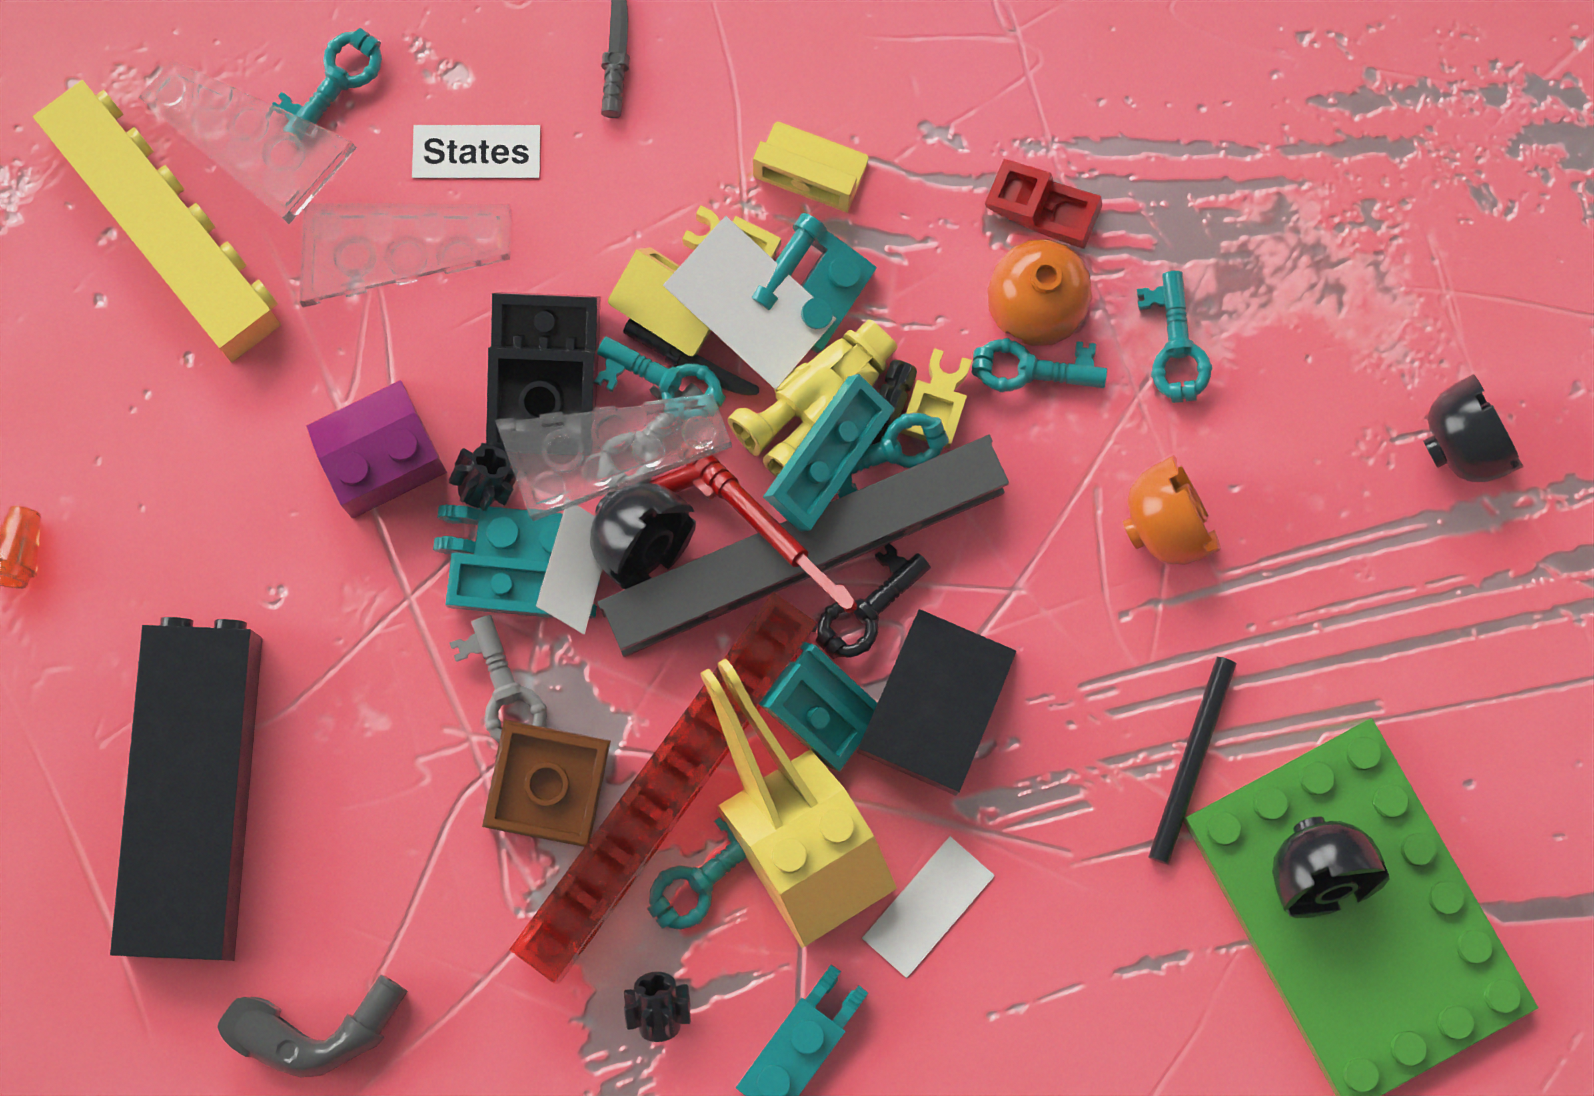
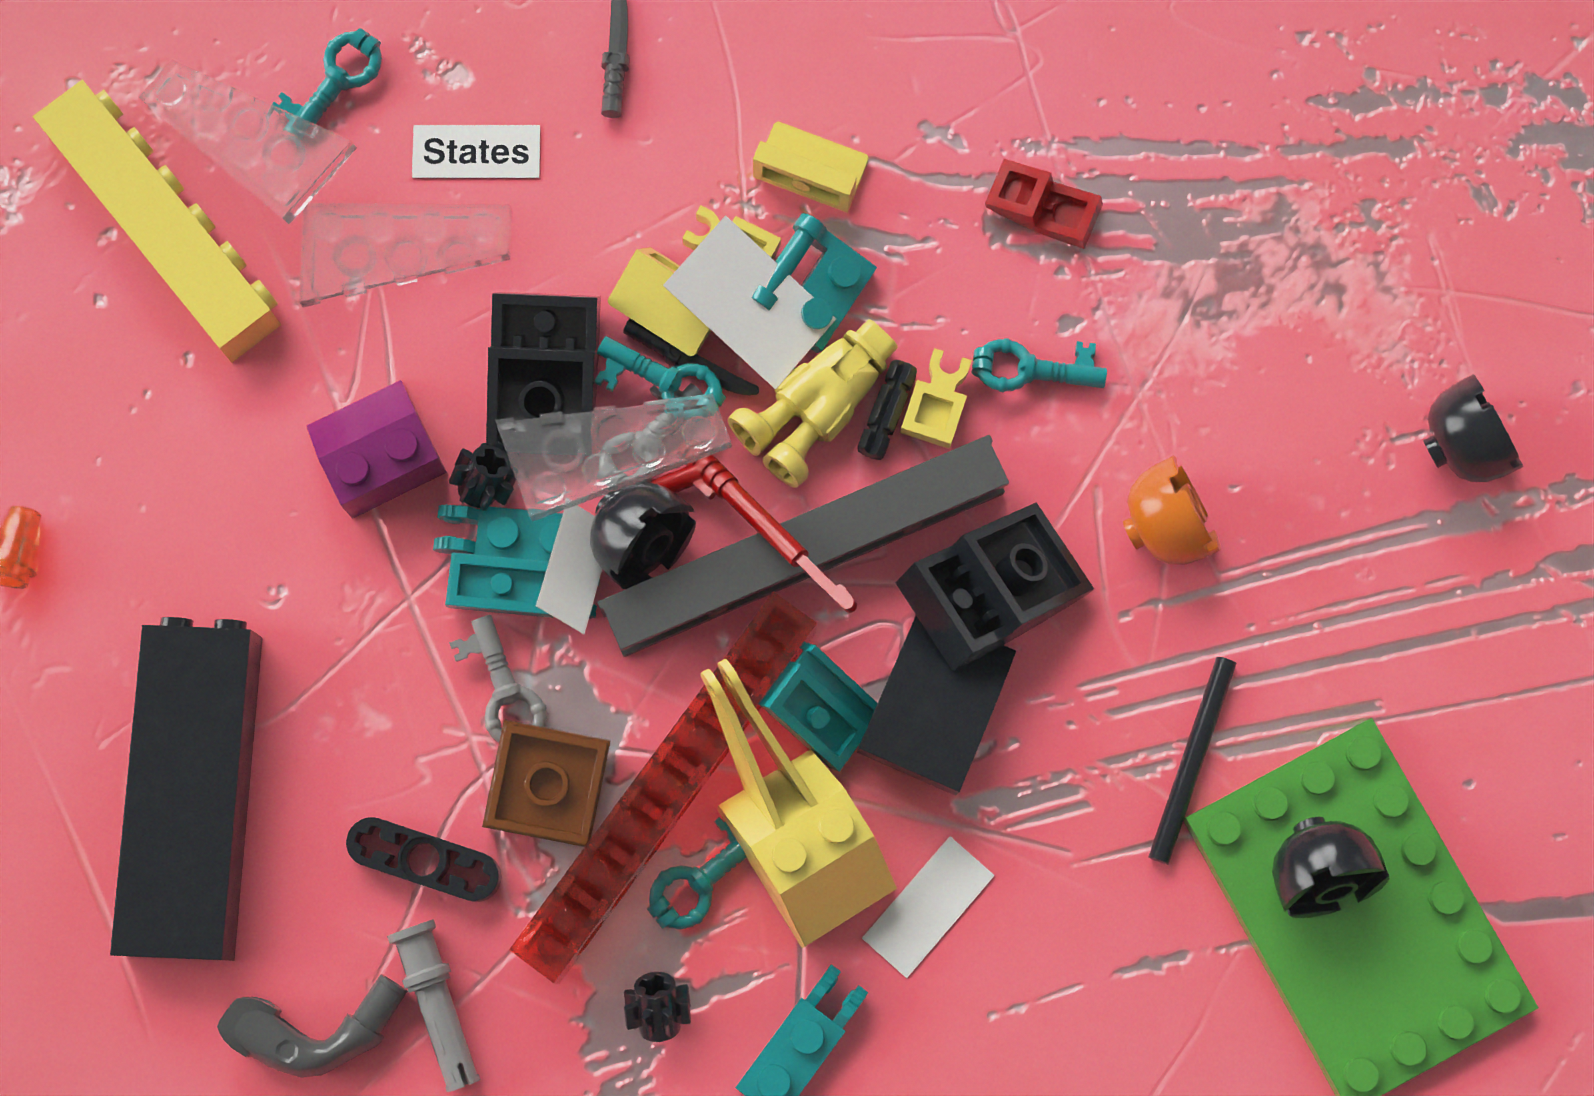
teal plate [763,374,895,532] -> none
black piece [815,543,931,659] -> none
teal piece [837,413,949,498] -> none
orange cylinder [987,239,1092,346] -> none
teal piece [1137,271,1213,403] -> none
none -> black beam [346,817,502,902]
none -> light grey pin [387,919,481,1092]
none -> black slope [895,502,1094,671]

